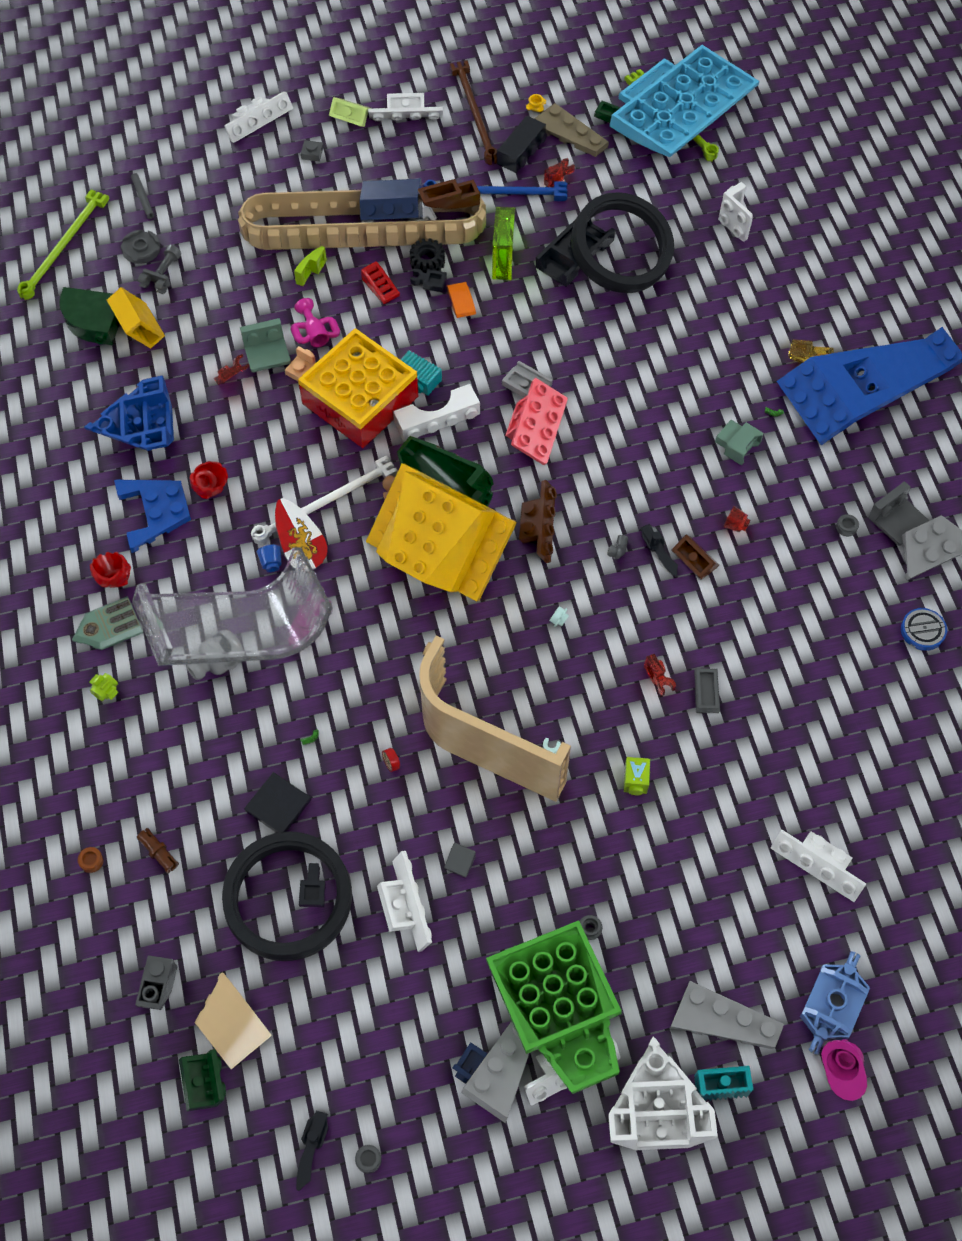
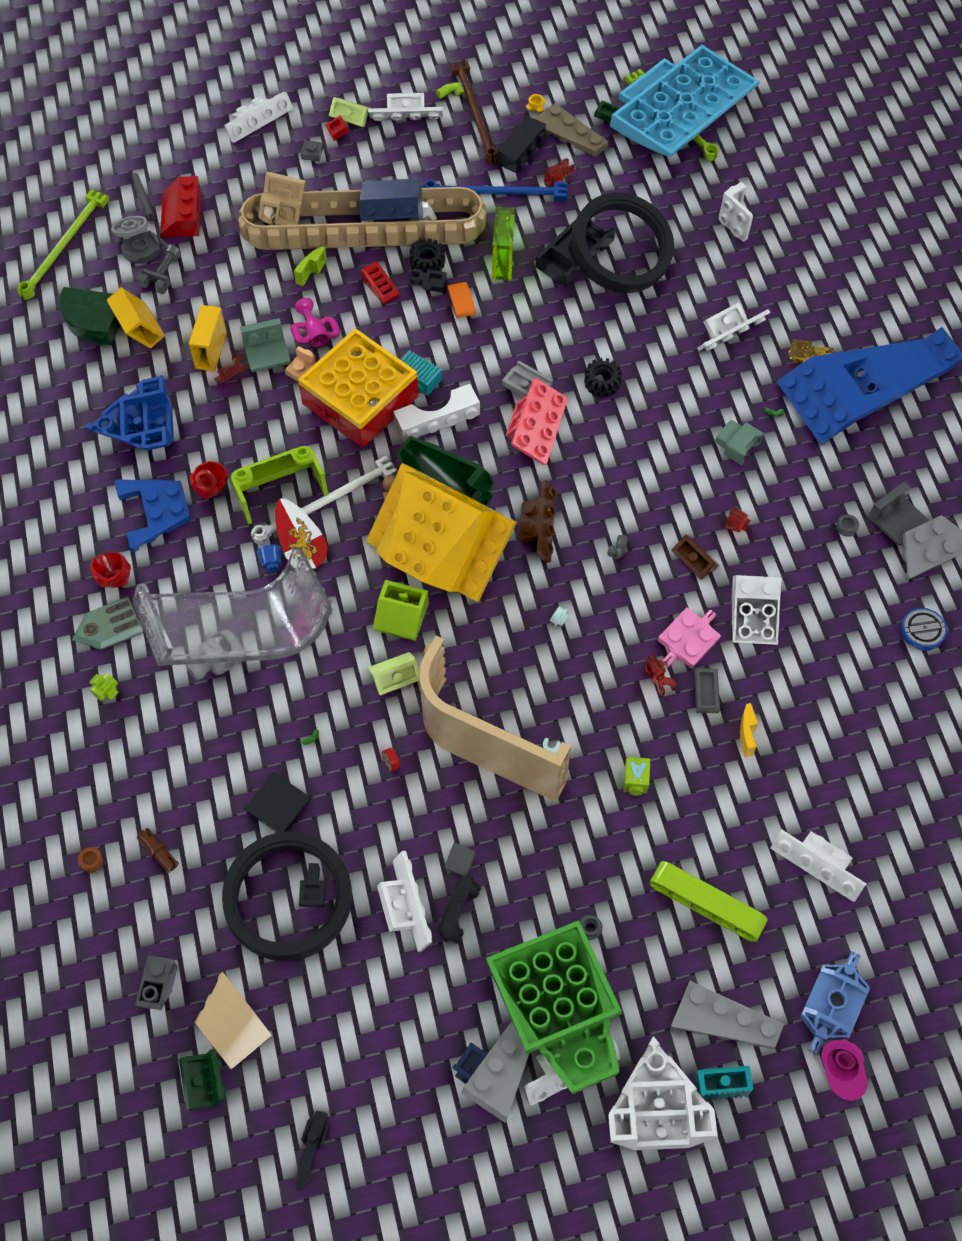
dark grey tile [355,1145,382,1174] -> none
reddish brown slope [418,179,480,209] -> none
black piece [640,524,678,577] -> none
none -> light grey wheel [111,216,148,239]
none -> red slope [160,176,202,237]
none -> yellow brick [189,305,227,372]
none -> lime windscreen [229,446,329,524]
none -> tan slope [258,171,306,225]
none -> red tile [325,115,350,141]
none -> yellowish green panel [368,652,420,695]
none -> lime slope [373,580,429,641]
none -> lime arm [436,82,464,99]
none -> black piece [438,877,481,943]
none -> black tyre [584,358,622,398]
none -> lime beam [649,861,768,942]
none -> bright pink plate [657,607,721,669]
none -> white bracket [697,303,770,351]
none -> white slope [732,575,781,645]
none -> yellow slope [740,703,758,758]

